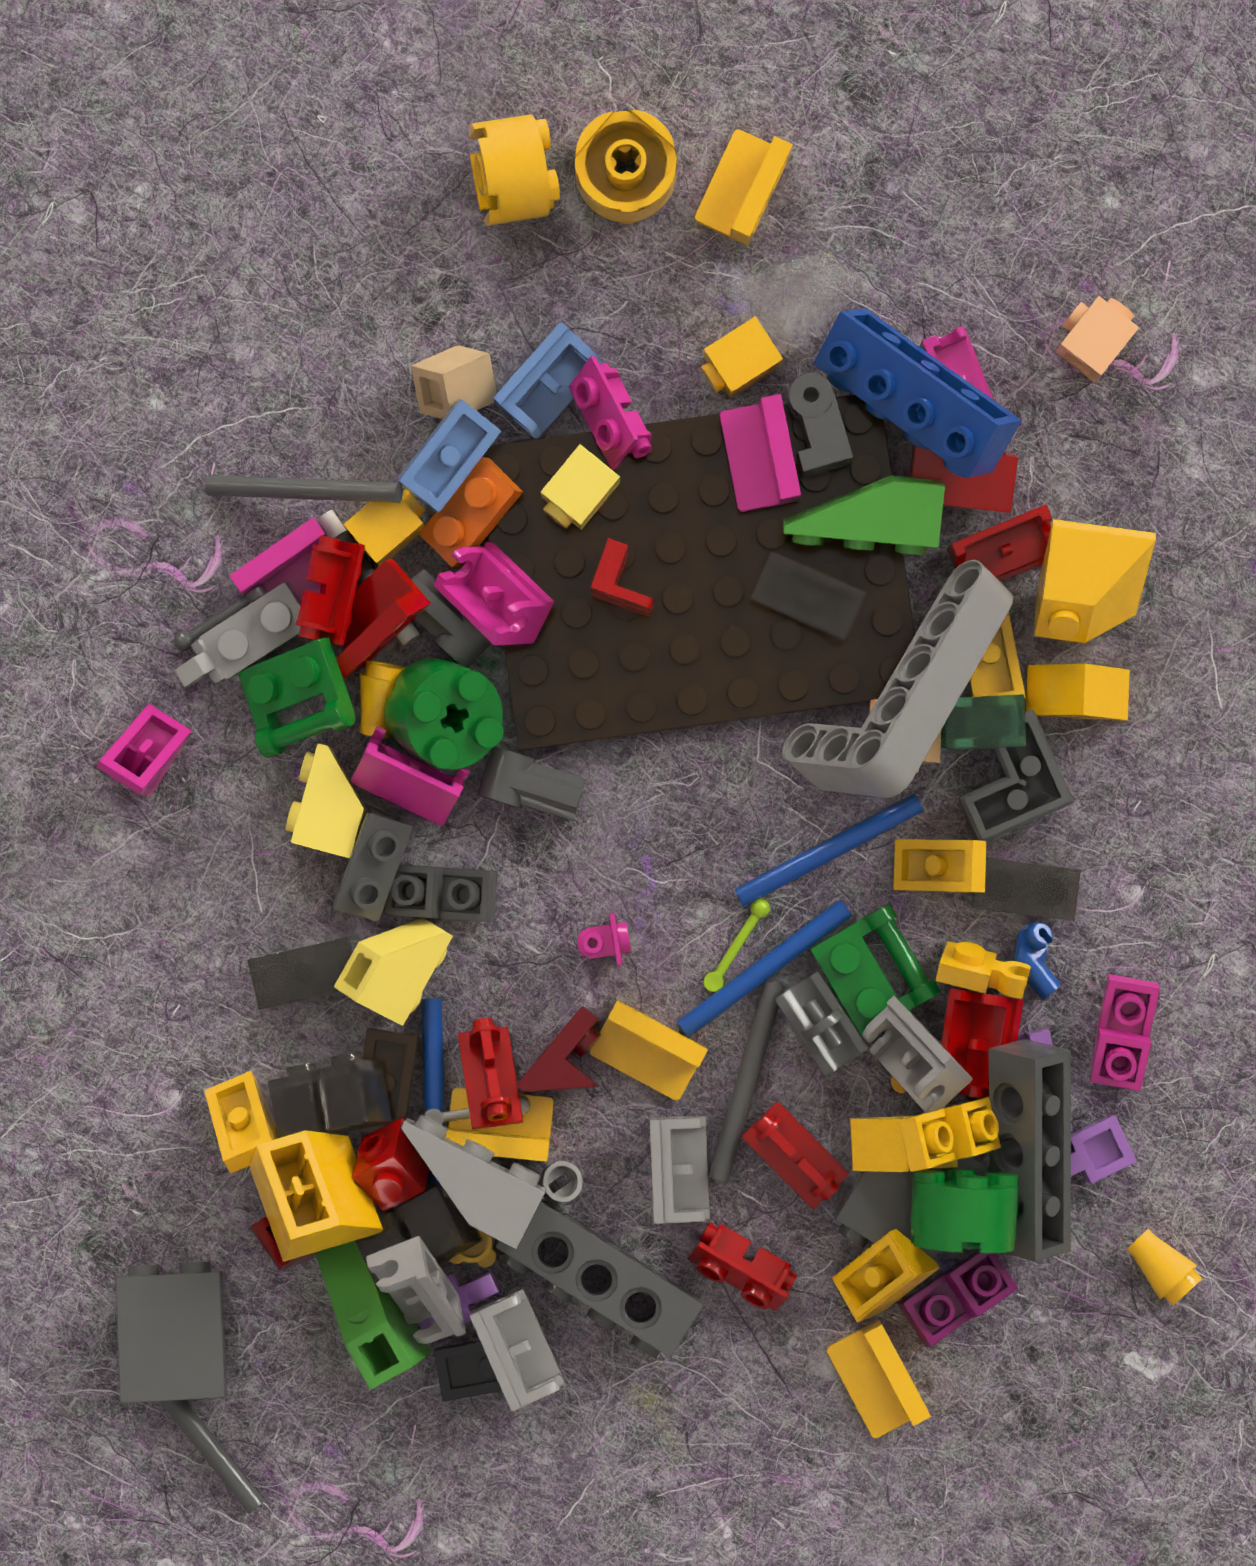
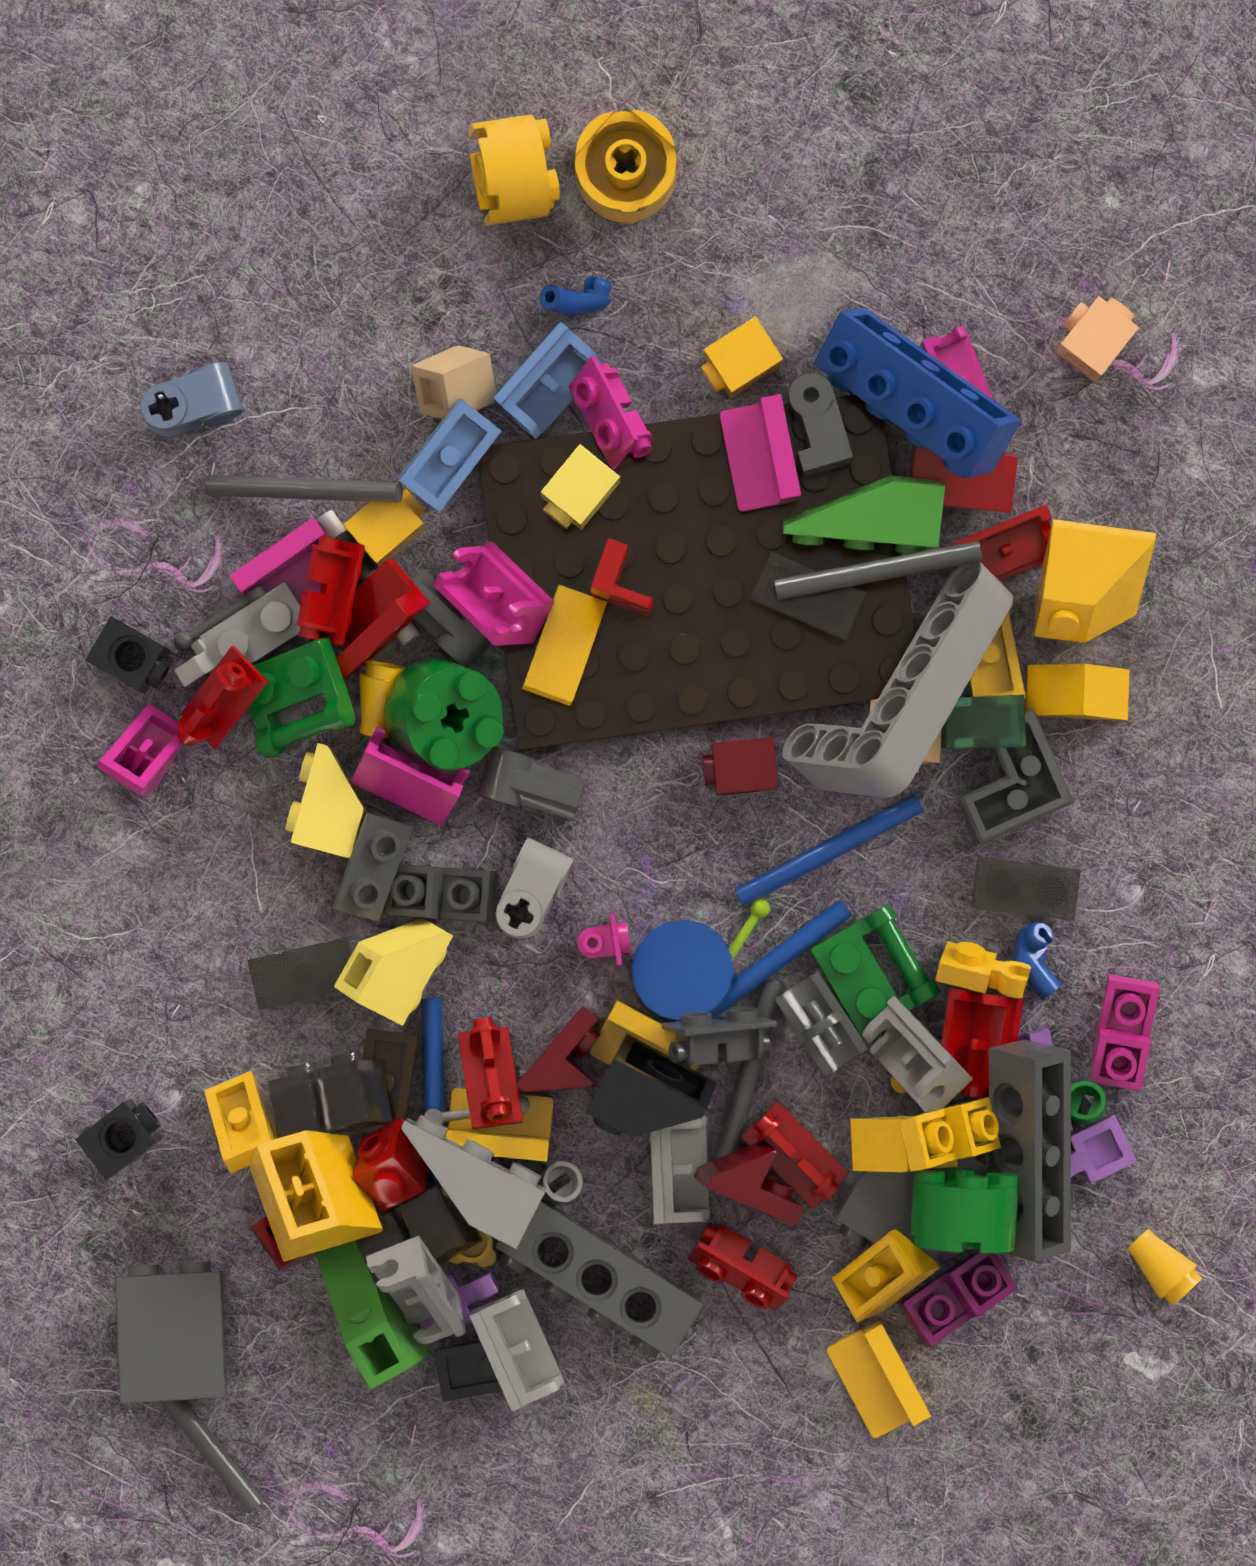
orange plate [419,457,523,568] -> none
yellow panel [695,129,793,246] -> none
yellow slope [893,839,986,893] -> none
none -> black brick [75,1099,162,1180]
none -> black brick [85,616,172,694]
none -> sand blue piece [140,362,244,438]
none -> red hinge [177,645,268,750]
none -> light grey piece [496,837,575,940]
none -> yellow slope [522,585,607,706]
none -> blue arm [539,276,612,317]
none -> black slope [586,1034,717,1137]
none -> blue tile [631,920,735,1022]
none -> dark grey hinge [662,1007,777,1067]
none -> dark red slope [694,1141,805,1227]
none -> dark red brick [702,737,779,796]
none -> dark grey bar [774,541,982,600]
none -> green hinge [1071,1081,1106,1125]

